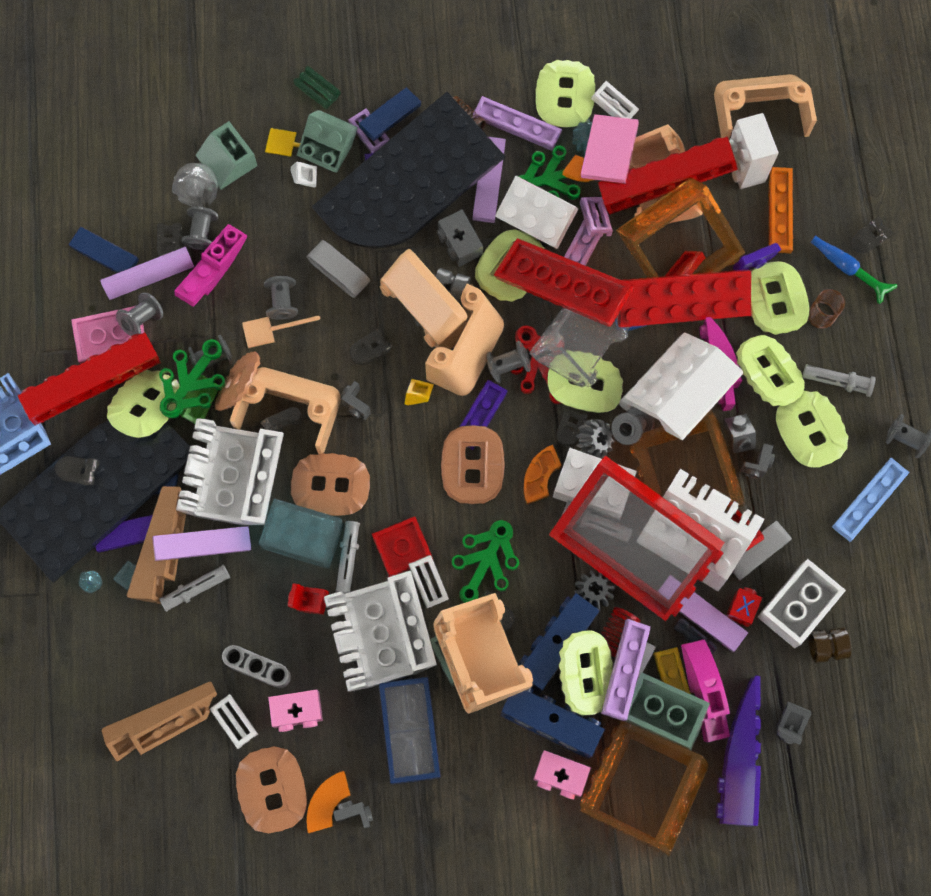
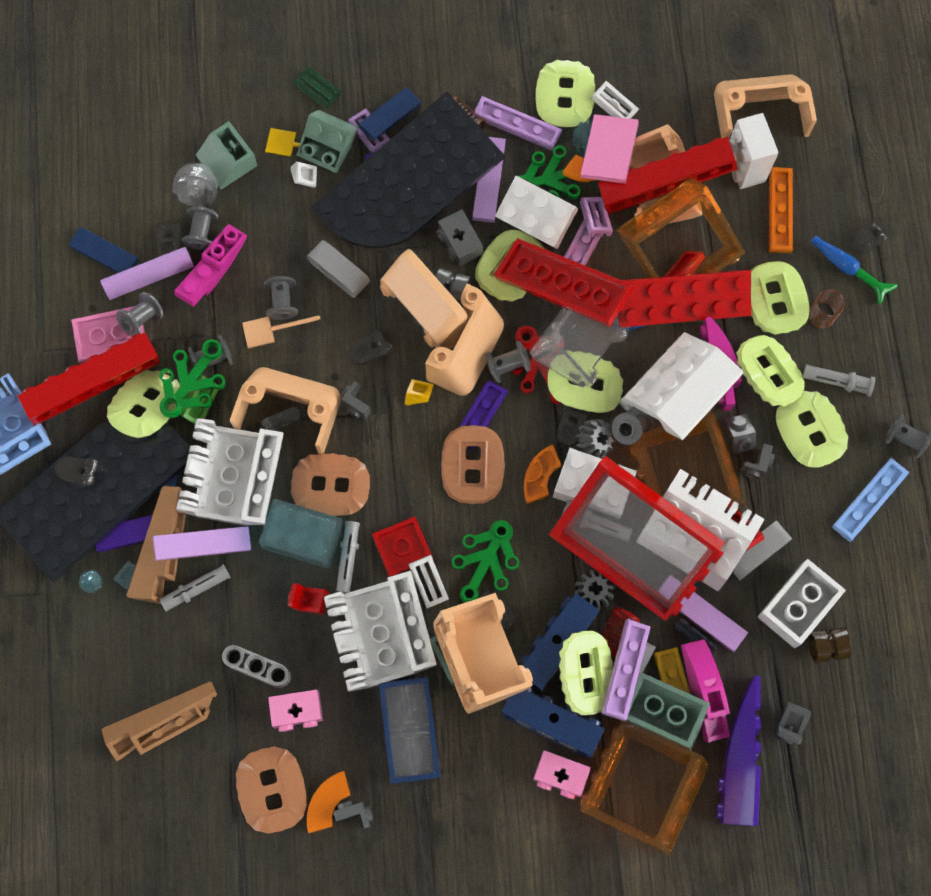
white tile [210,694,258,749] -> none
nougat piece [215,351,260,411] -> none
red brick [726,587,762,627] -> none
dark purple plate [733,243,781,270] -> none

